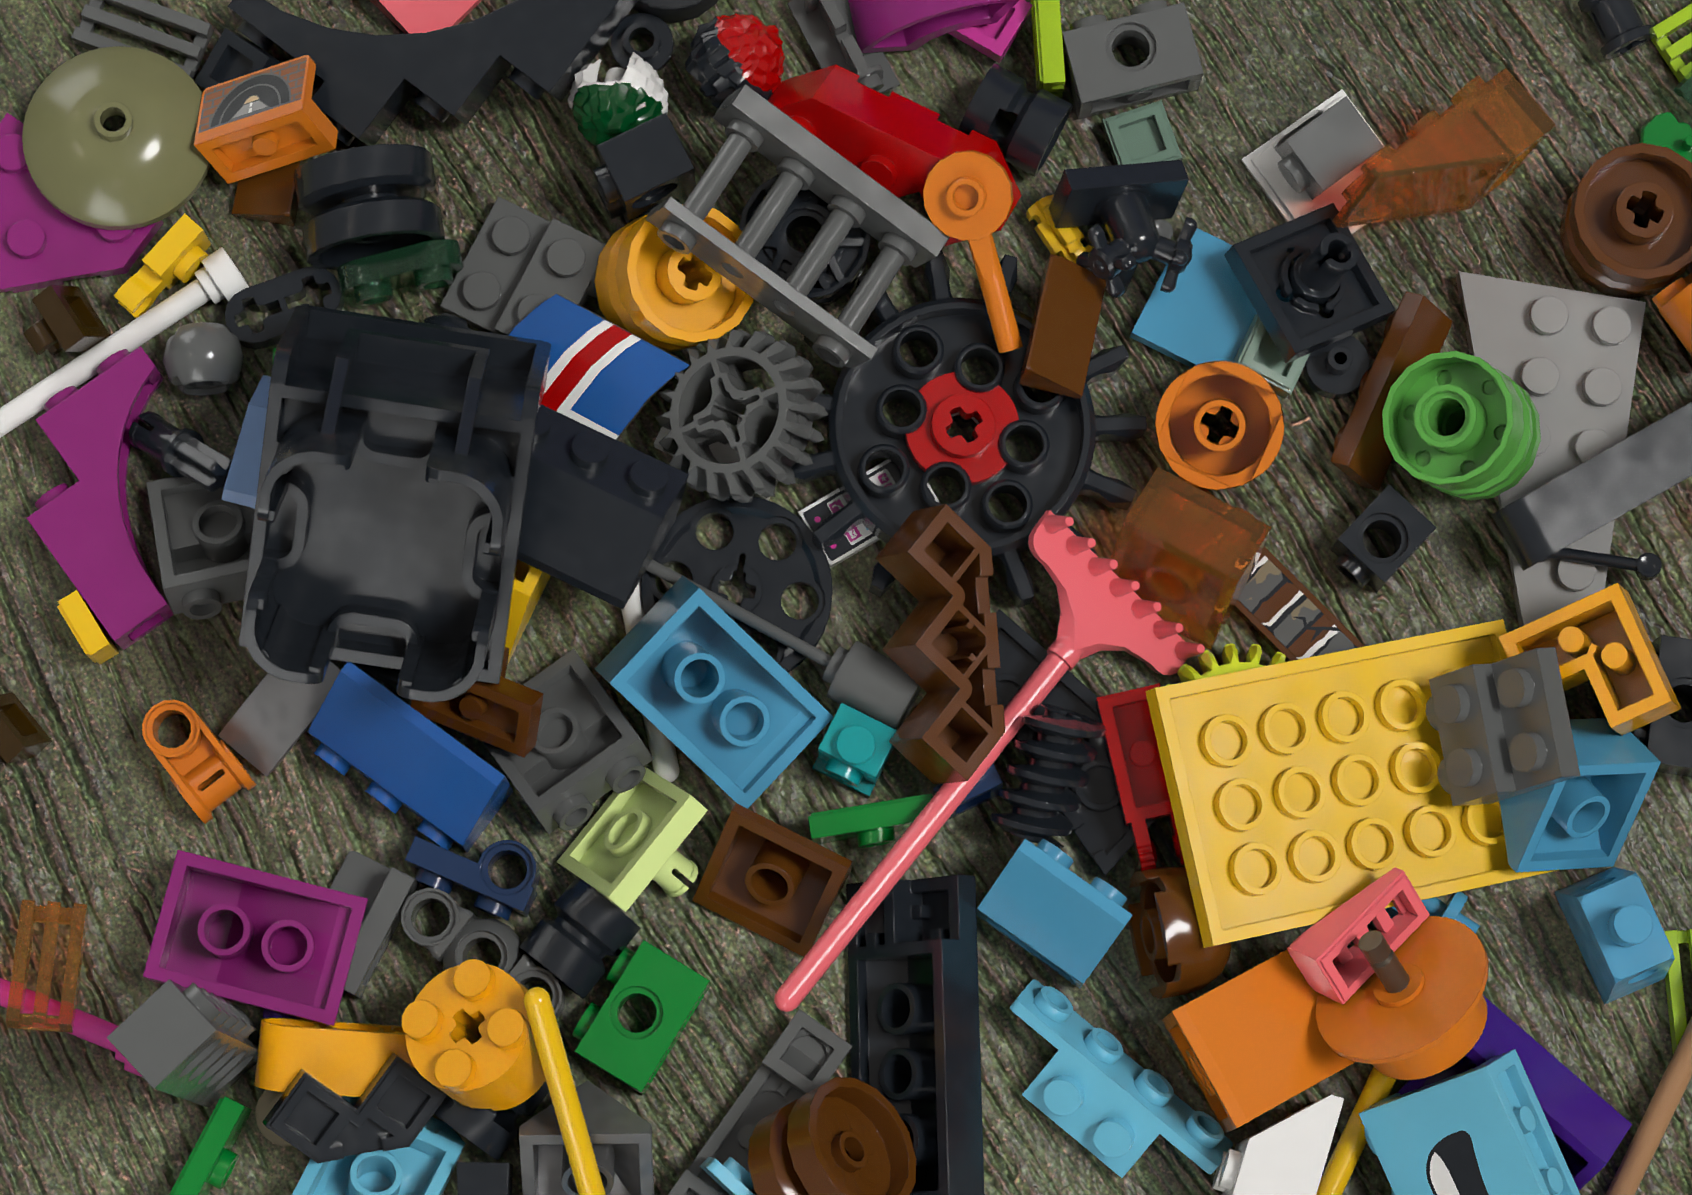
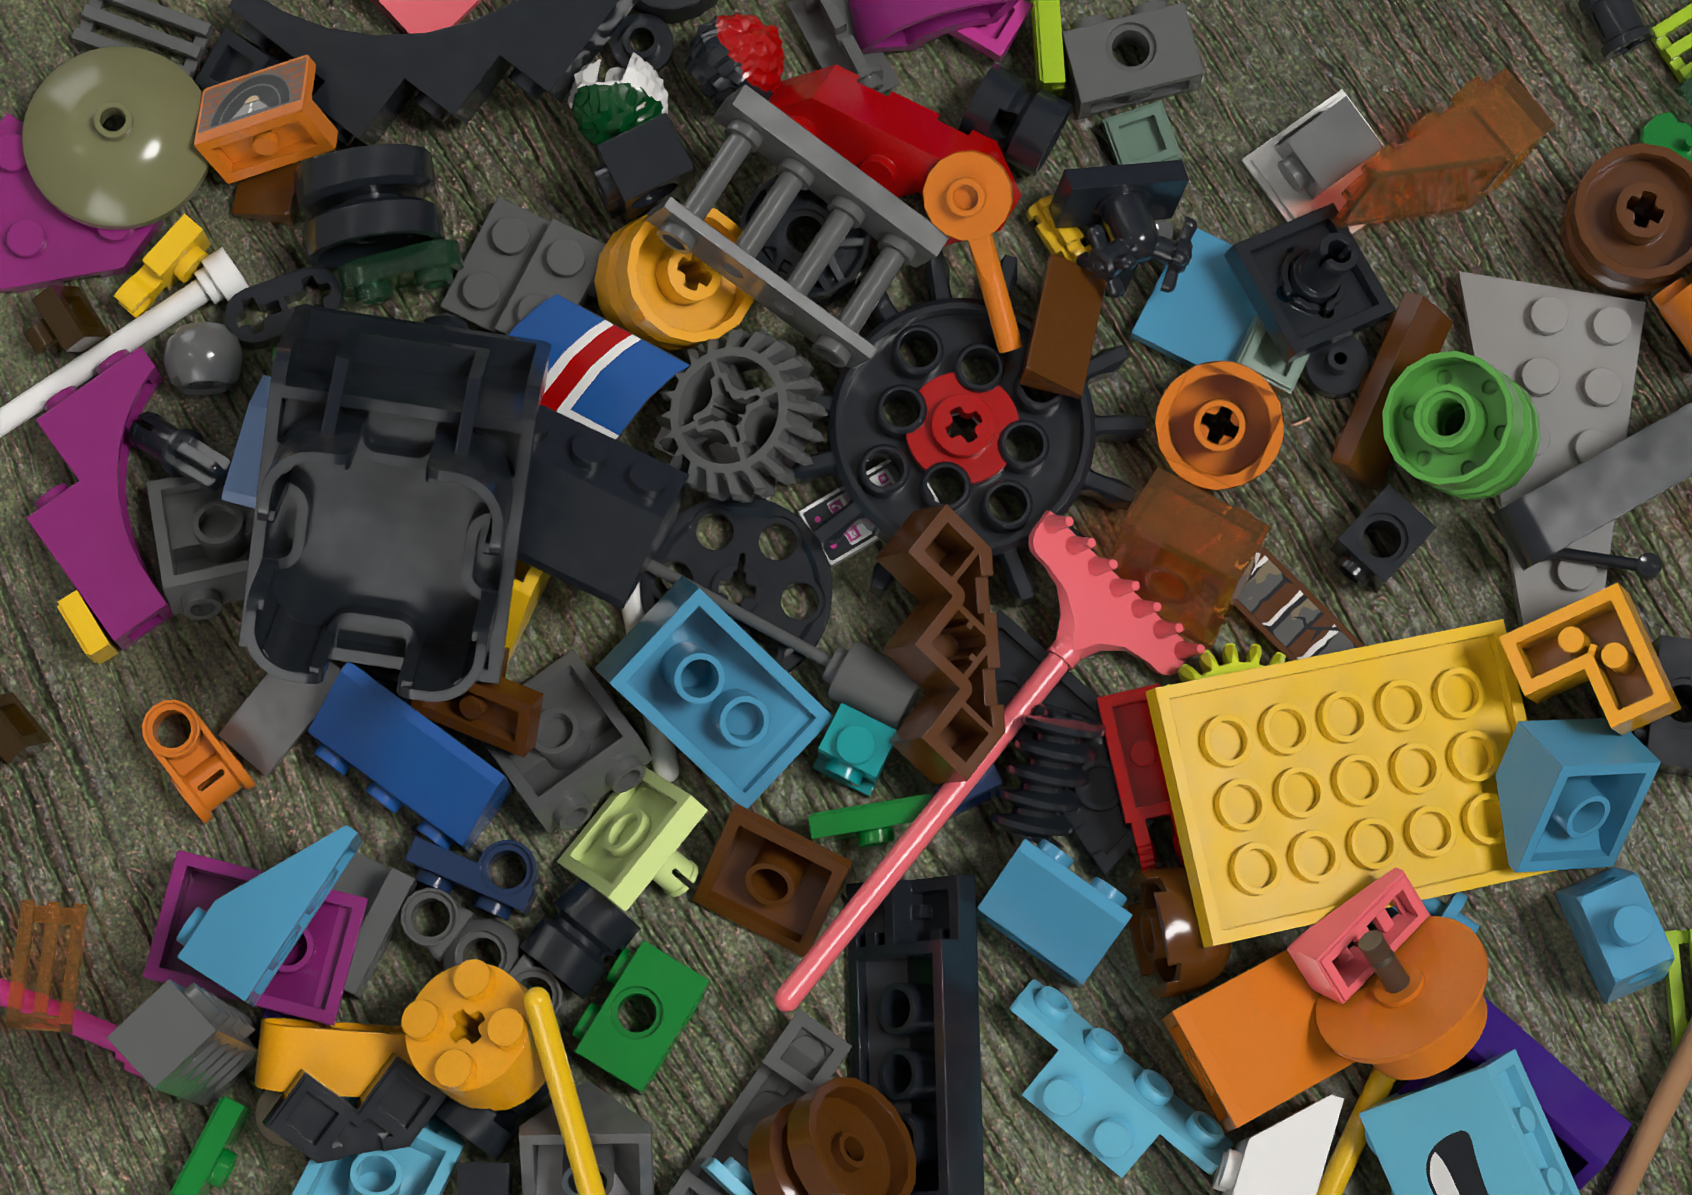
dark grey plate [1426,647,1580,806] -> none
none -> dark azure slope [176,825,363,1007]

